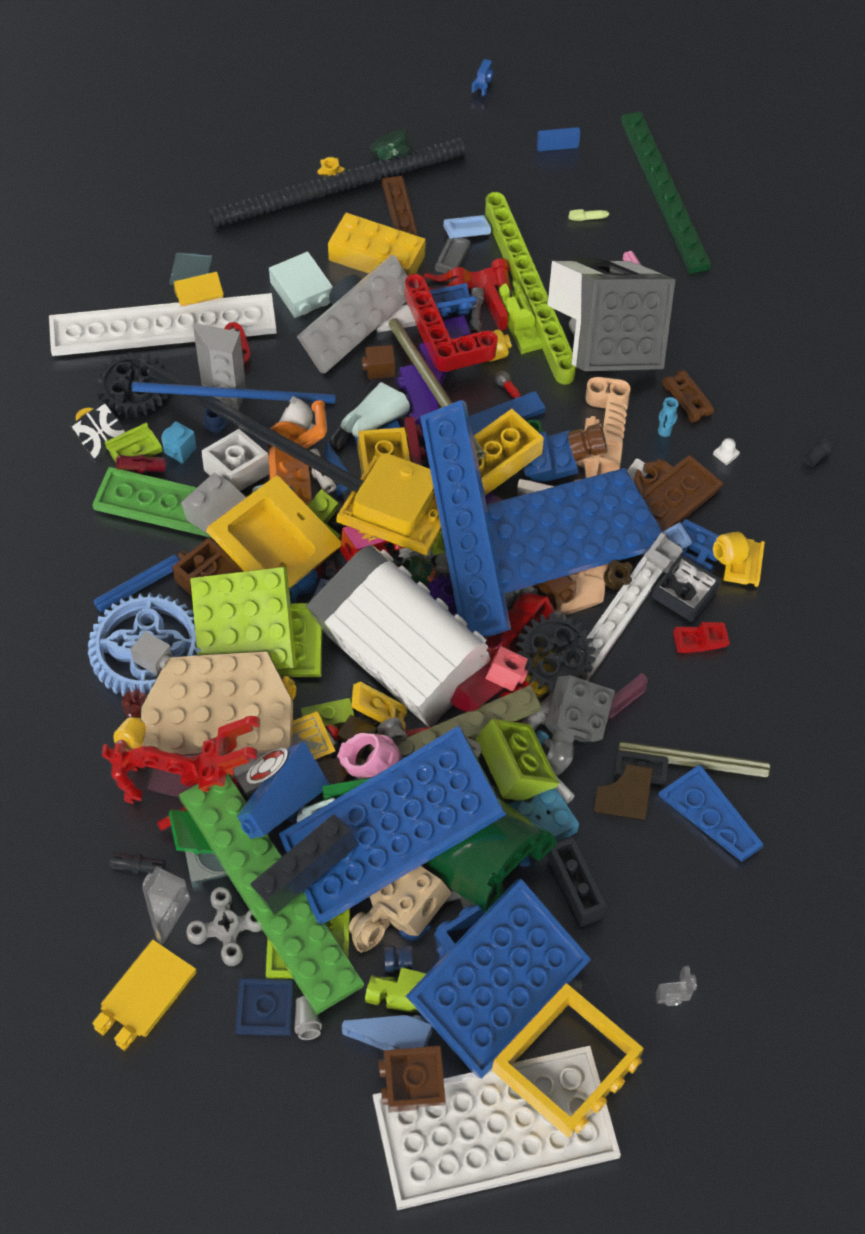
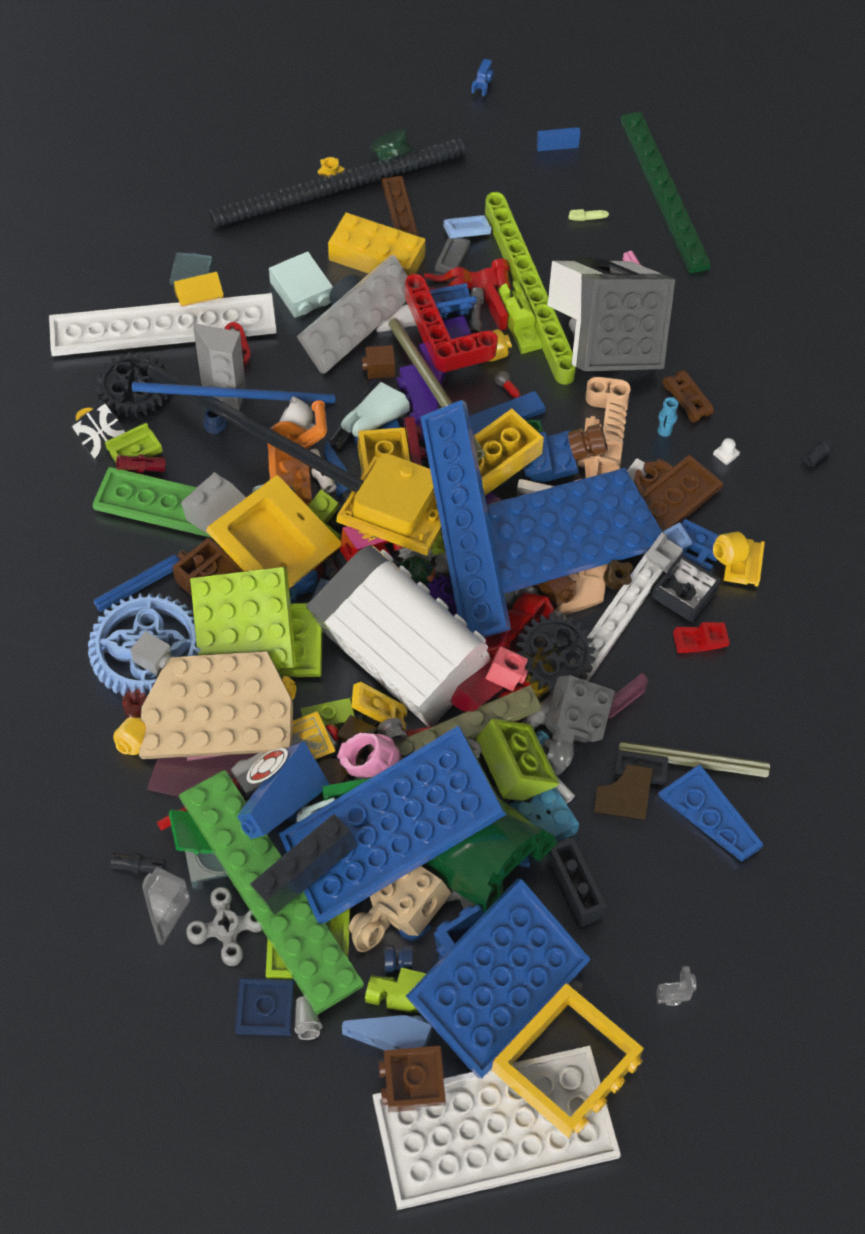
yellow tile [93,940,196,1051] -> none
red piece [102,716,260,804] -> none
dark azure brick [161,421,197,464] -> none
white brick [202,429,270,491] -> none

